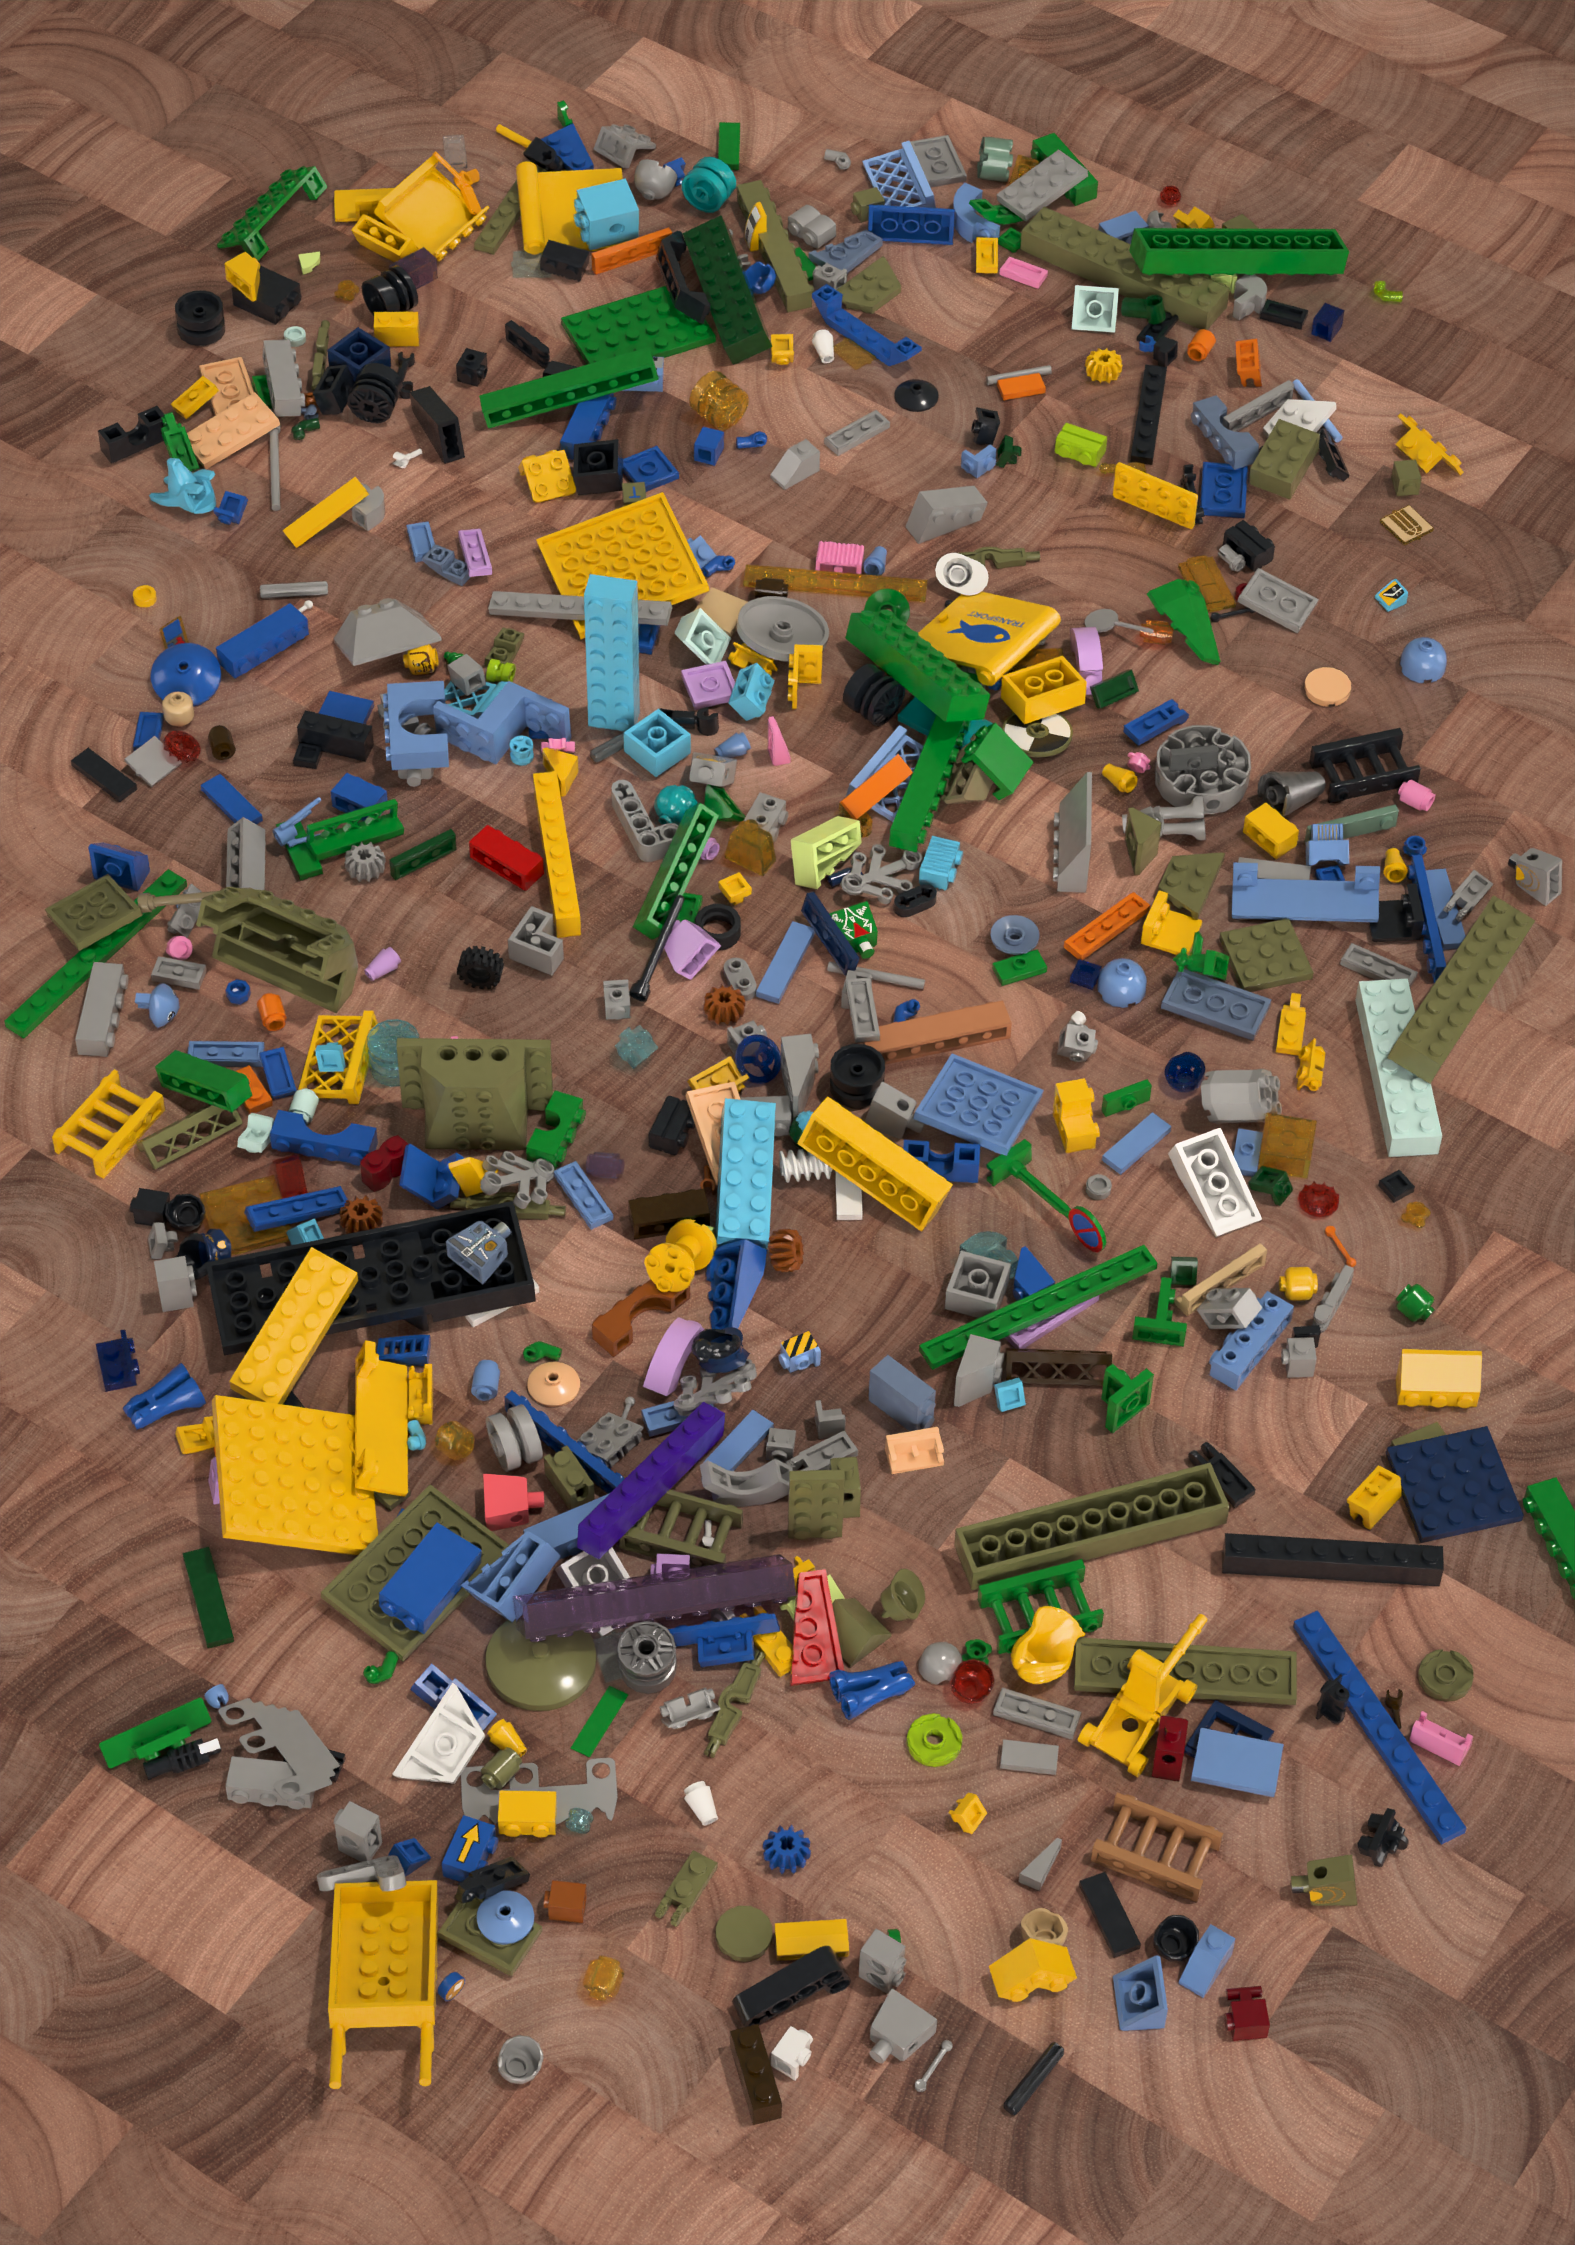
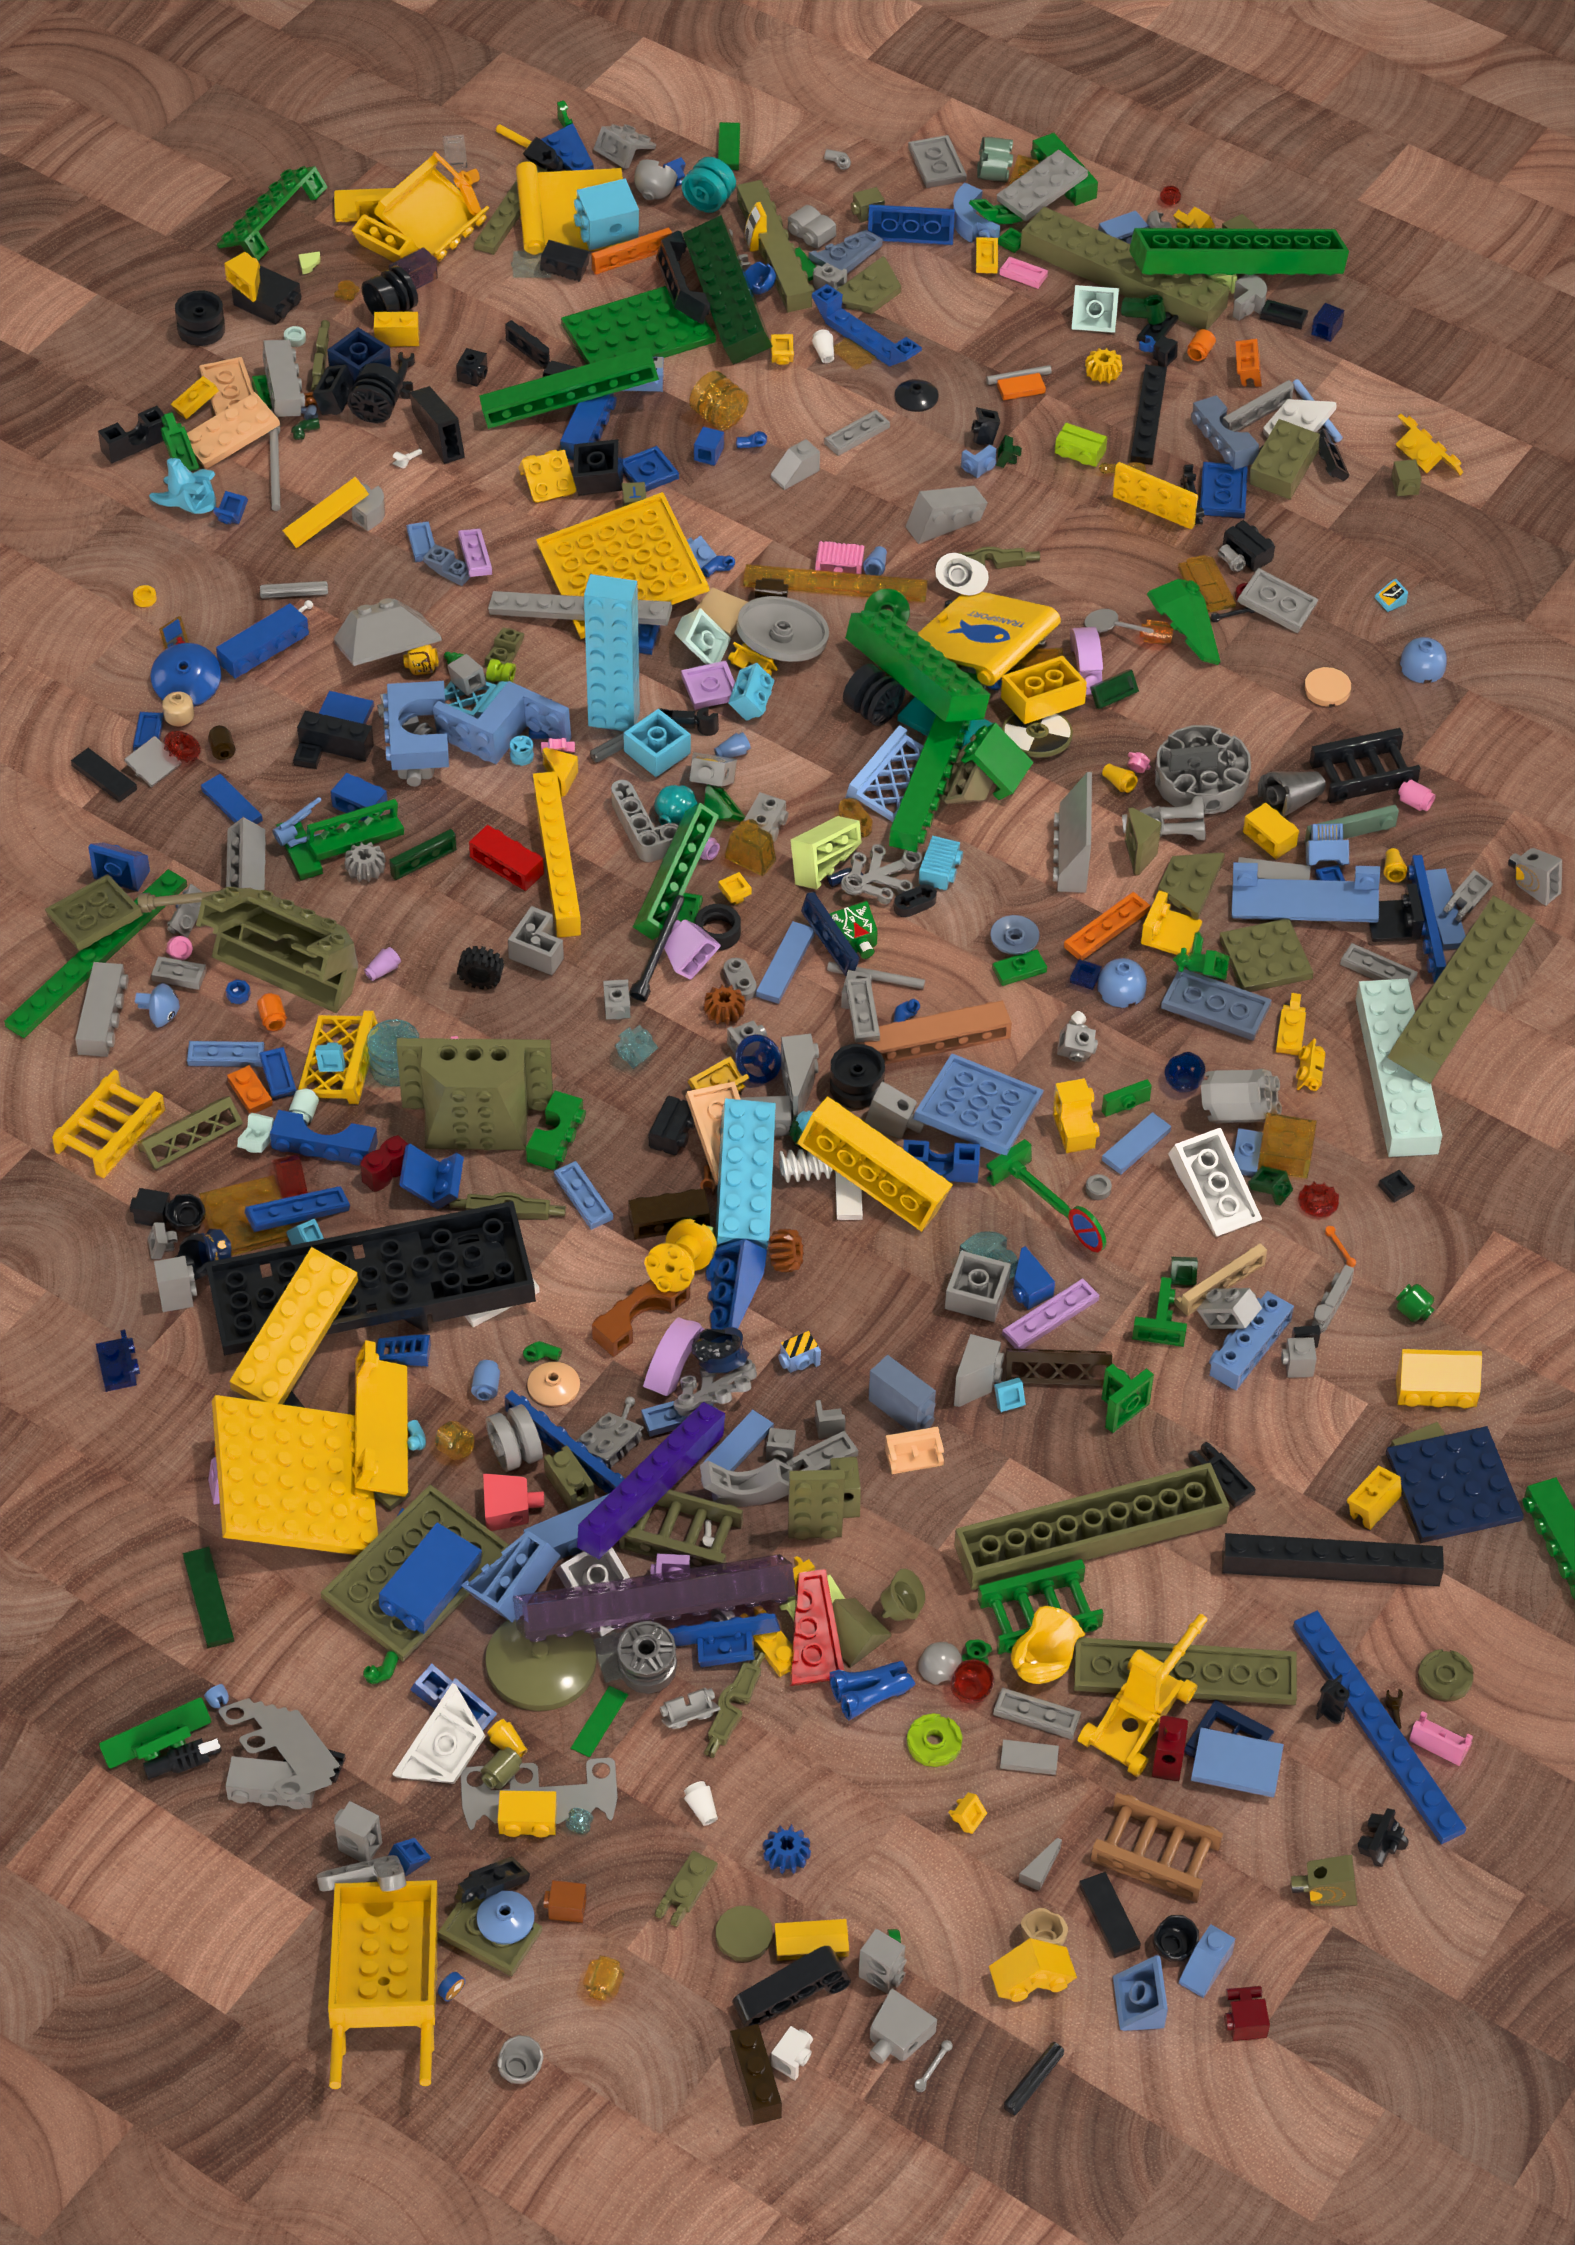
blue piece [123,1363,206,1429] -> none
green brick [155,1050,252,1112] -> none
yellow slope [175,1416,215,1454] -> none
dark orange gear [340,1195,383,1234] -> none
yellow hinge [407,1364,433,1424] -> none
blue brick [442,1815,499,1882] -> none
sand blue torso [446,1221,511,1284] -> none
yellow slope [448,1157,499,1197] -> none
light grey plant [480,1151,554,1209] -> none
clear purple brick [586,1152,625,1179] -> none
bright pink slope [768,716,791,766] -> none
yellow bracket [788,644,823,709] -> none
orange slope [840,754,913,820] -> none
light blue fence [863,141,936,208] -> none
green plate [919,1245,1158,1370] -> none
blue plate [1123,699,1189,746] -> none
yellow head [1279,1267,1318,1300] -> none
clear neon green arm [1373,281,1403,302] -> none
piece [1380,505,1434,546] -> none
clear yellow plate [1401,1202,1431,1228] -> none
blue plate [1403,836,1427,857] -> none

